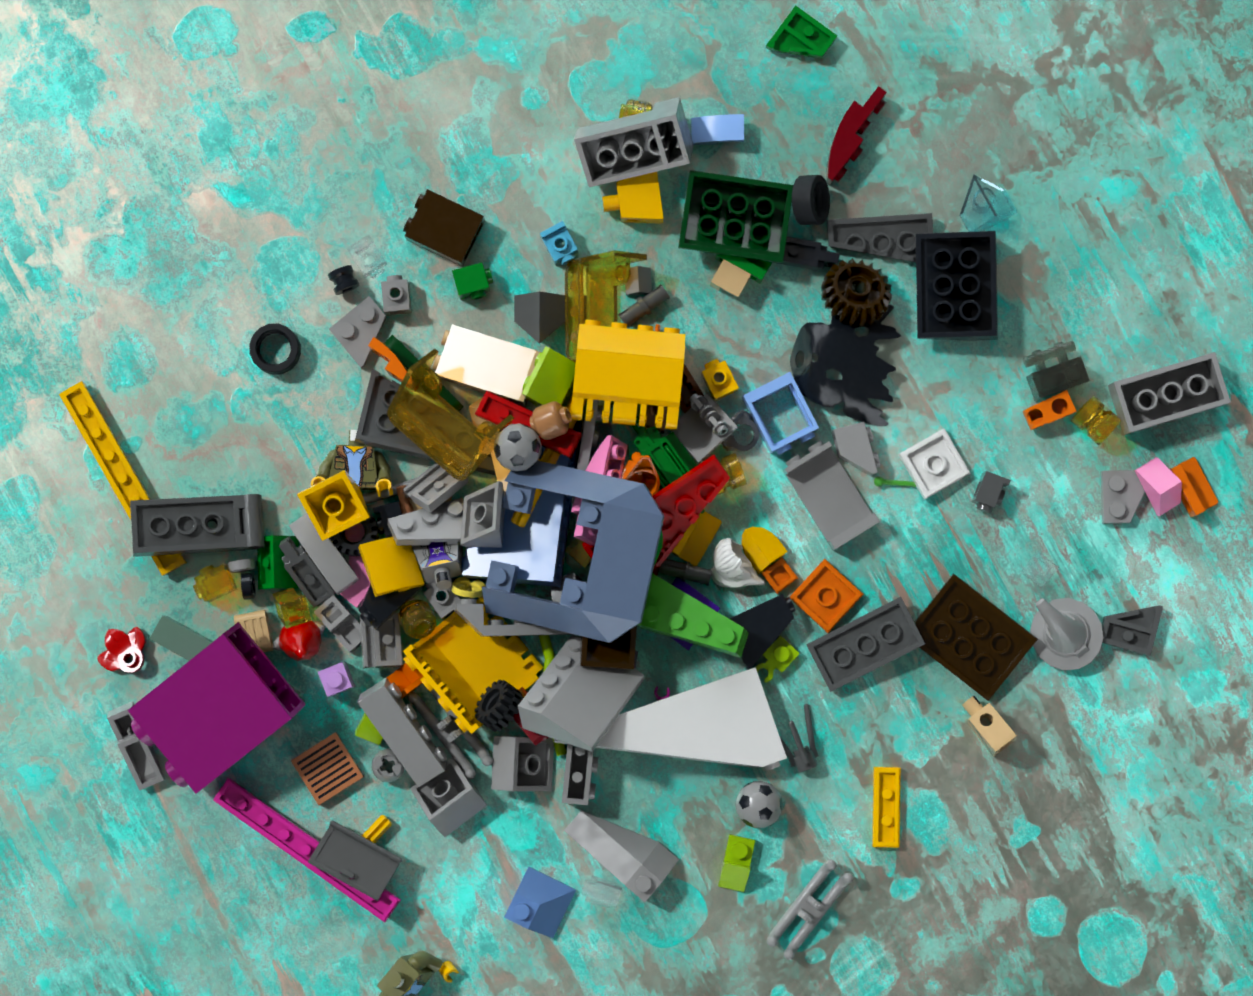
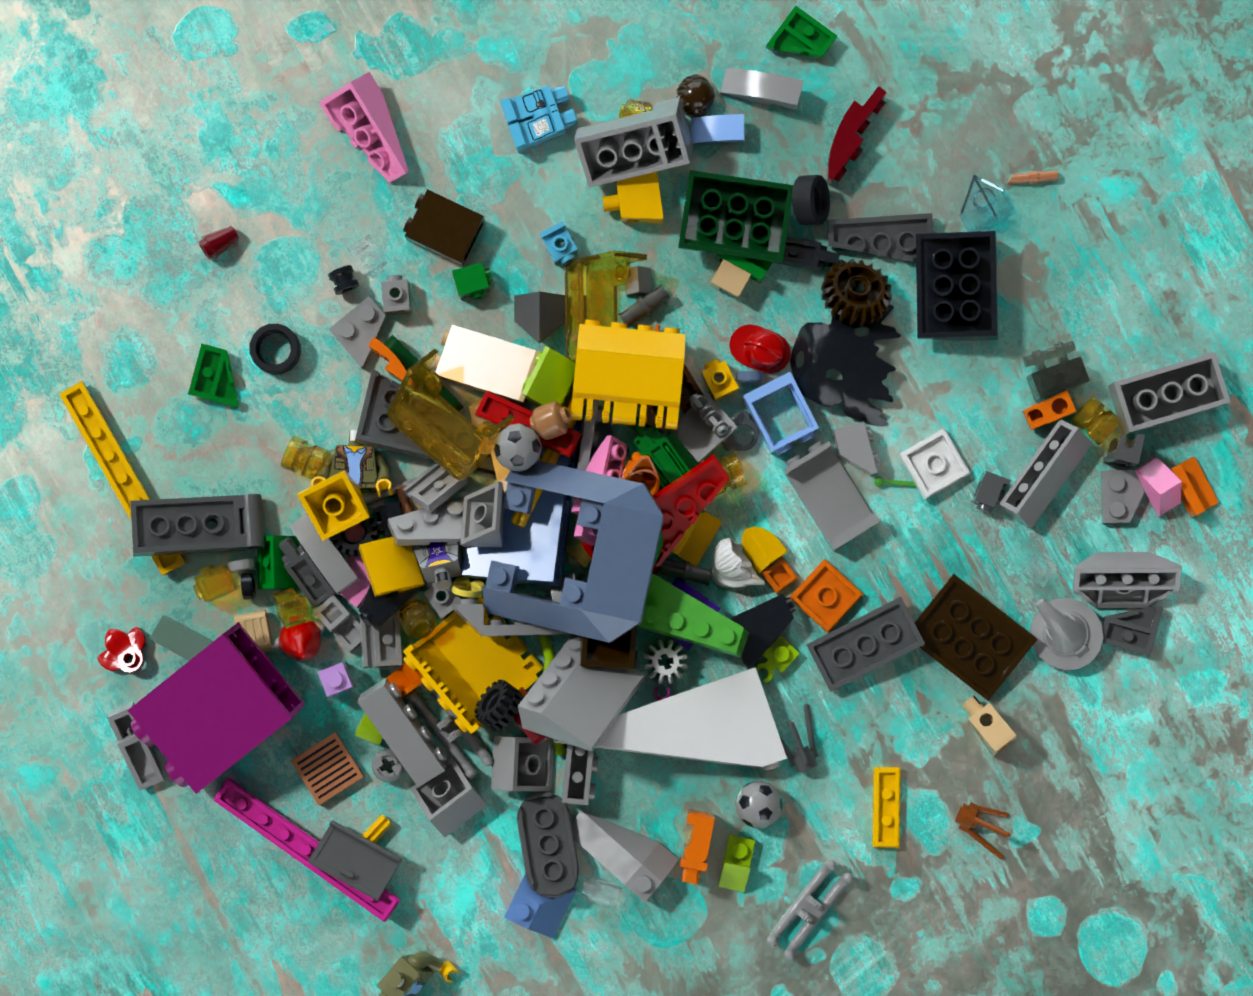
none -> green wing [188,343,238,408]
none -> dark red cone [198,226,239,260]
none -> clear yellow wheel [281,436,329,480]
none -> bright pink wedge [319,72,409,183]
none -> clear panel [458,472,495,498]
none -> medium azure hips [500,85,578,152]
none -> dark grey tile [517,791,579,898]
none -> white gear [644,640,688,684]
none -> dark brown hair [675,74,715,117]
none -> orange hips [679,809,715,884]
none -> light grey slope [720,68,804,110]
none -> red piece [729,324,791,374]
none -> sand blue tile [737,371,763,382]
none -> dark orange plant [955,802,1010,859]
none -> light grey brick [999,419,1093,528]
none -> nougat piece [1007,170,1058,184]
none -> light grey wedge [1073,552,1182,608]
none -> dark grey hinge [1103,434,1145,468]

